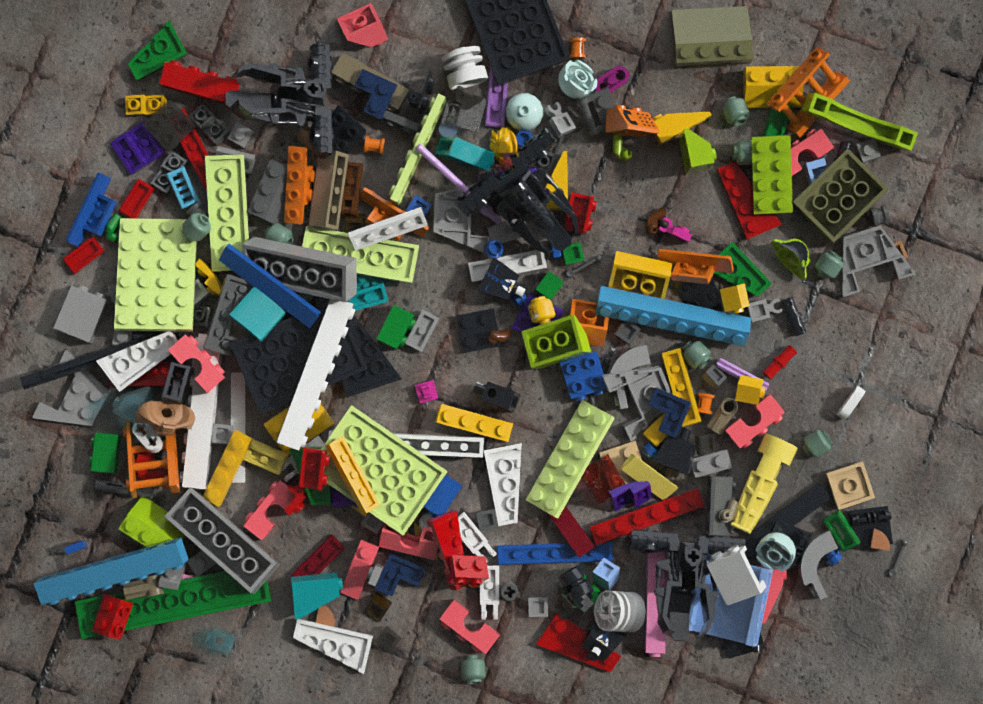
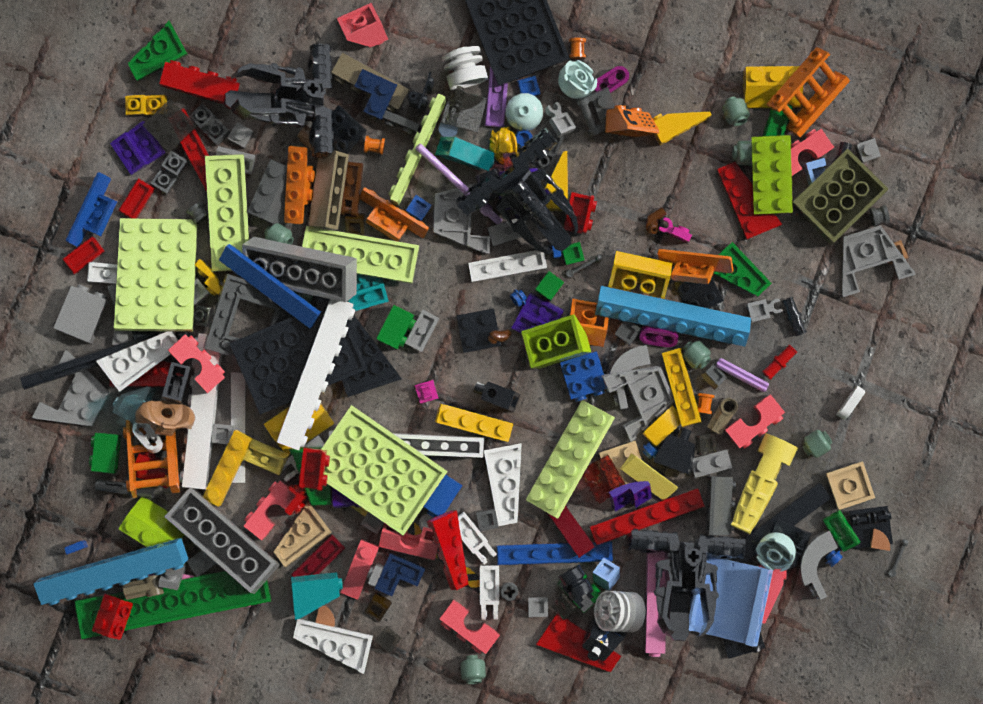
green arm [105,214,121,243] -> none
medium azure slope [166,166,200,209] -> none
sand green head [182,213,211,242] -> none
clear light blue brick [206,627,237,654] -> none
teal slope [229,287,286,342] -> none
yellow plate [325,436,380,515] -> none
white plate [348,207,428,251] -> none
bracket [446,555,489,587] -> none
black torso [478,258,526,301] -> none
blue plate [484,240,503,259] -> none
yellow head [528,296,555,325] -> none
lime arm [613,135,632,161] -> none
dark blue plate [648,387,692,438] -> none
olive slope [671,6,753,67] -> none
lime slope [678,128,717,175] -> none
white panel [706,545,766,605] -> none
dark tan arm [718,500,738,523] -> none
yellow brick [720,284,750,314] -> none
yellow brick [735,375,766,405] -> none
lime hat [770,239,811,280] -> none
lime arch [801,93,918,151] -> none
sand green head [815,250,844,280] -> none
none -> white hinge [87,262,117,284]
none -> tan wing [274,502,332,567]
none -> blue tile [517,76,541,96]
none -> magenta plate [640,326,678,347]

